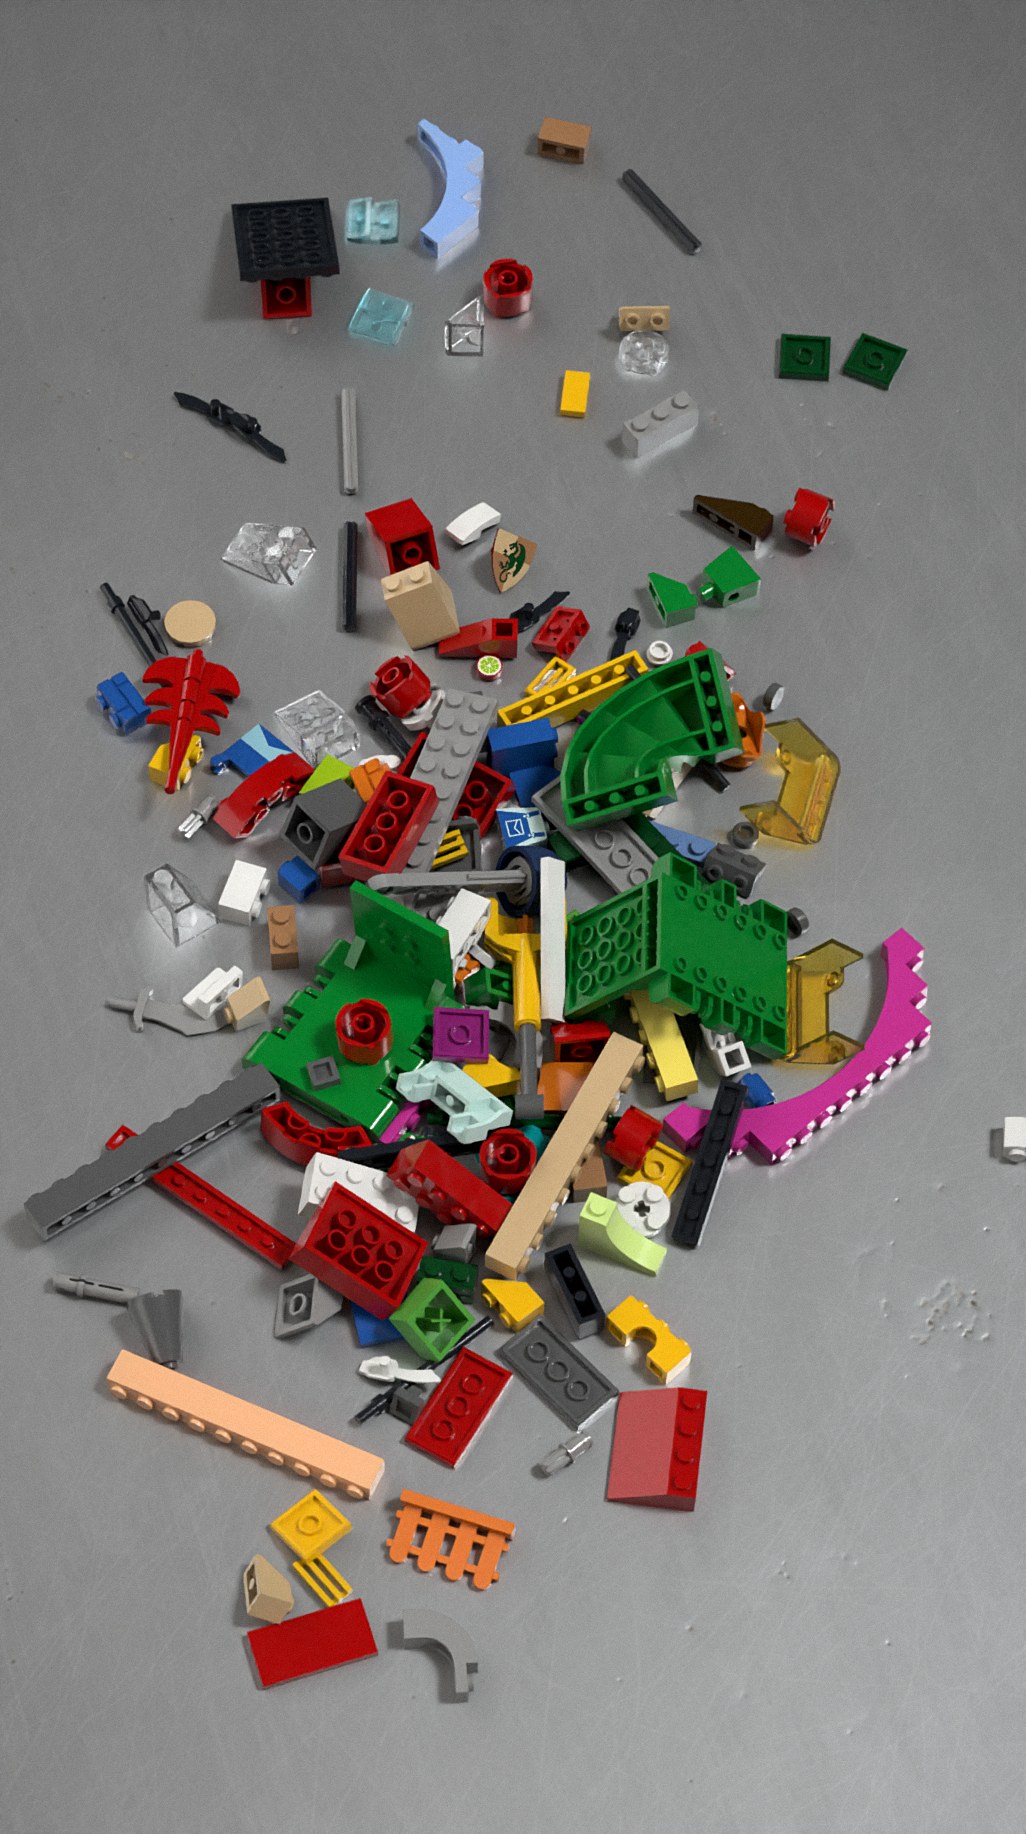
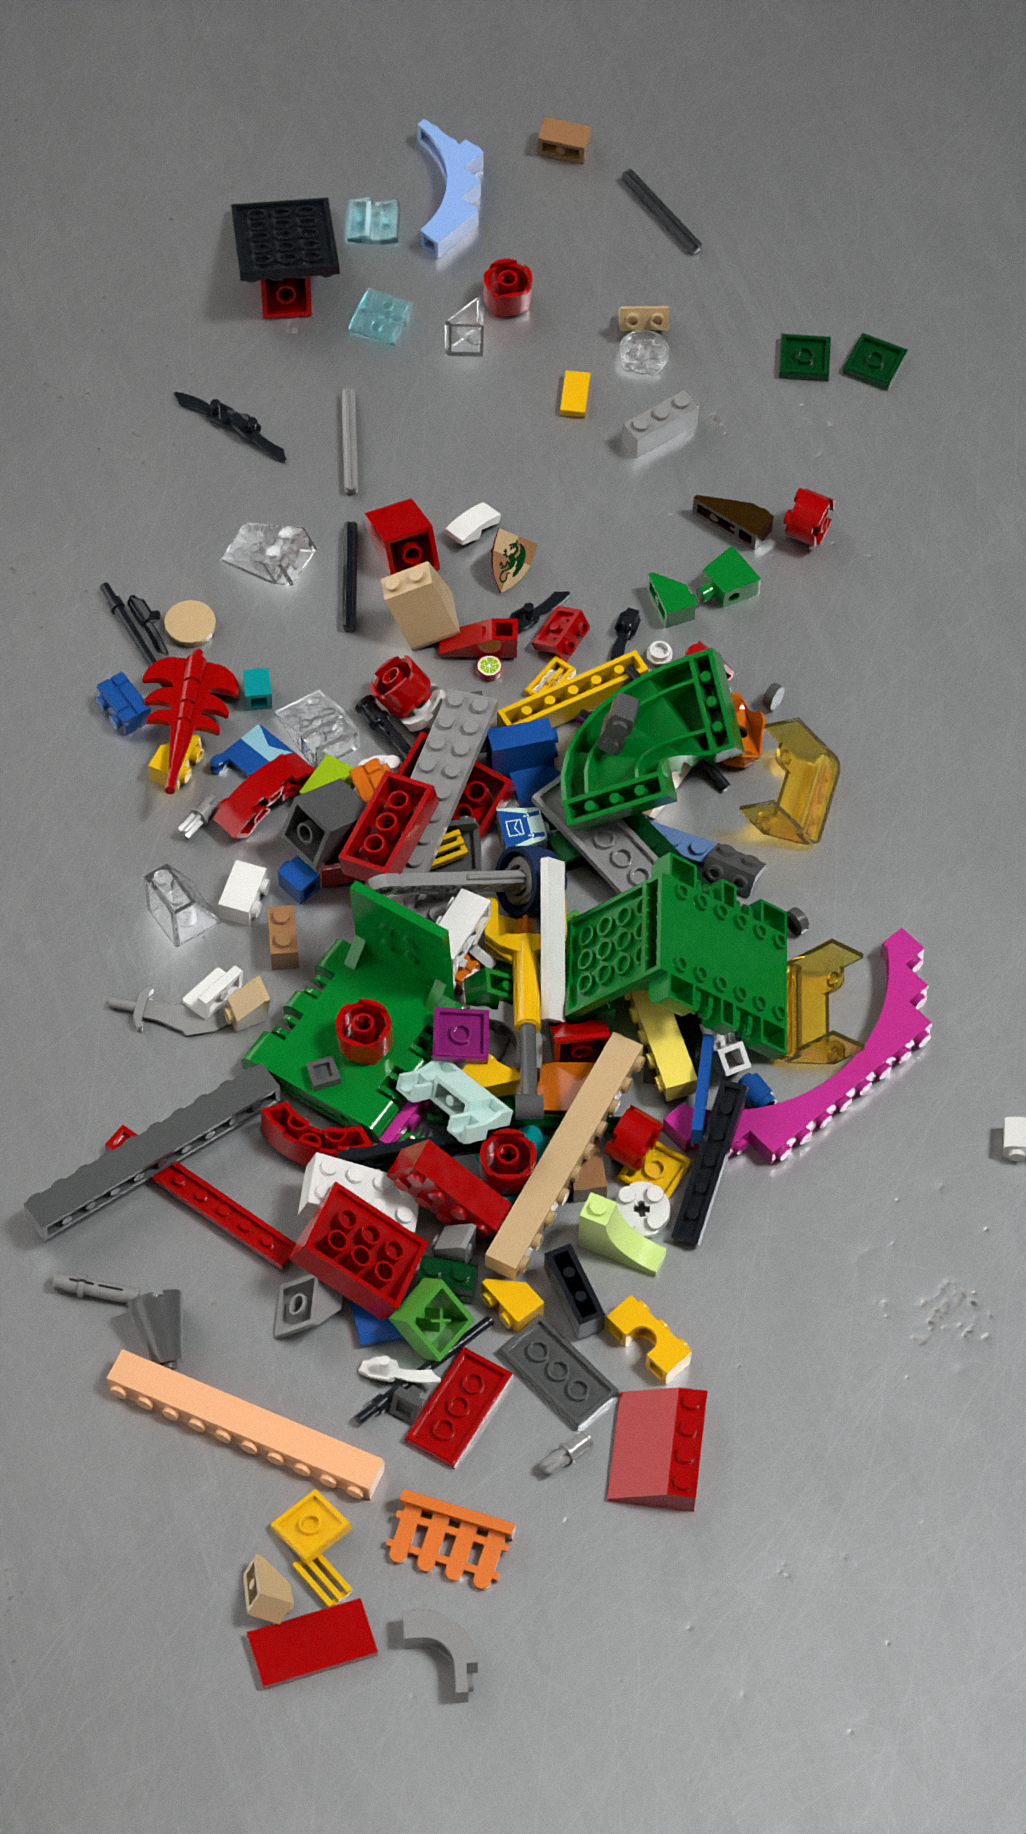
dark grey tile [732,822,759,849] -> none
none -> teal brick [243,668,272,711]
none -> dark grey brick [597,692,640,755]
none -> blue tile [691,1034,714,1144]

